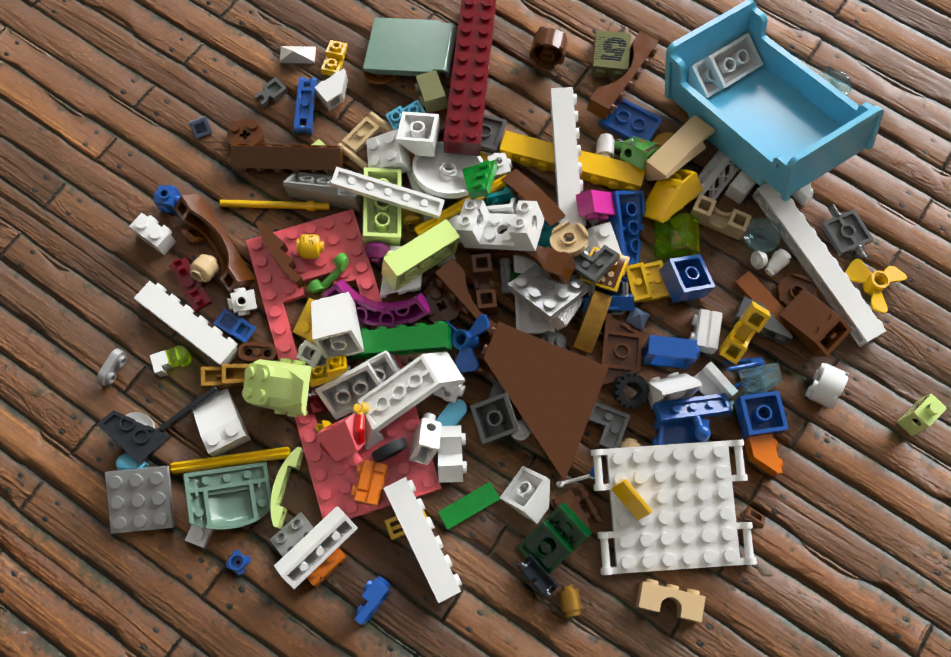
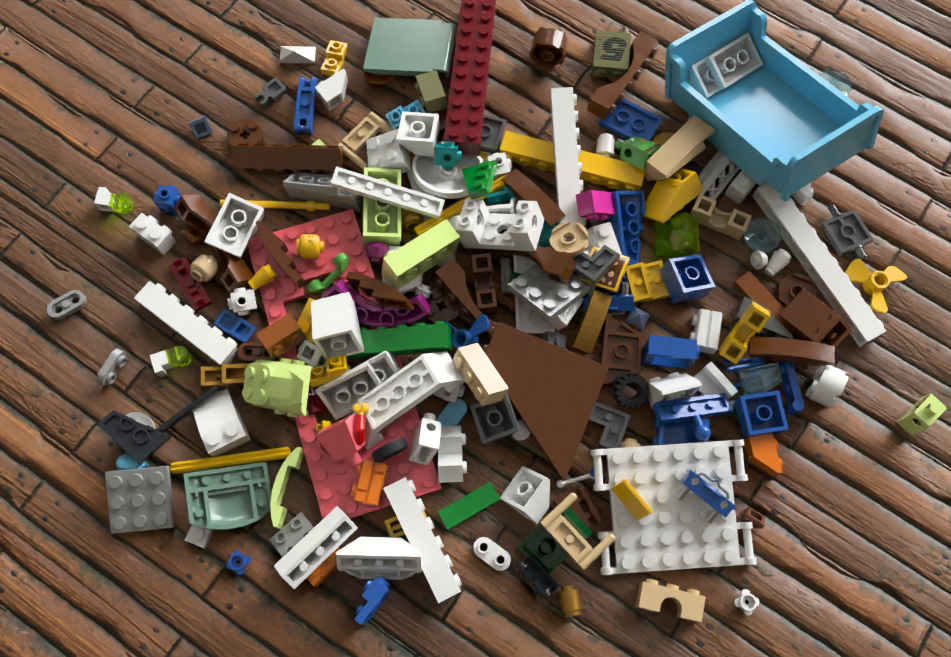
none -> light grey plate [47,290,87,320]
none -> leg [94,187,135,213]
none -> white slope [204,193,264,258]
none -> yellow cone [248,264,278,290]
none -> dark orange brick [256,313,306,359]
none -> white wedge [336,537,422,580]
none -> reddish brown slope [346,272,414,311]
none -> white plate [415,283,433,299]
none -> teal brick [434,142,462,169]
none -> brick [452,343,509,407]
none -> white plate [473,537,511,571]
none -> tan plate [540,493,615,570]
none -> blue piece [677,469,736,524]
none -> white plate [734,589,759,615]
none -> reddish brown slope [750,337,835,366]
none -> blue plate [777,362,804,415]

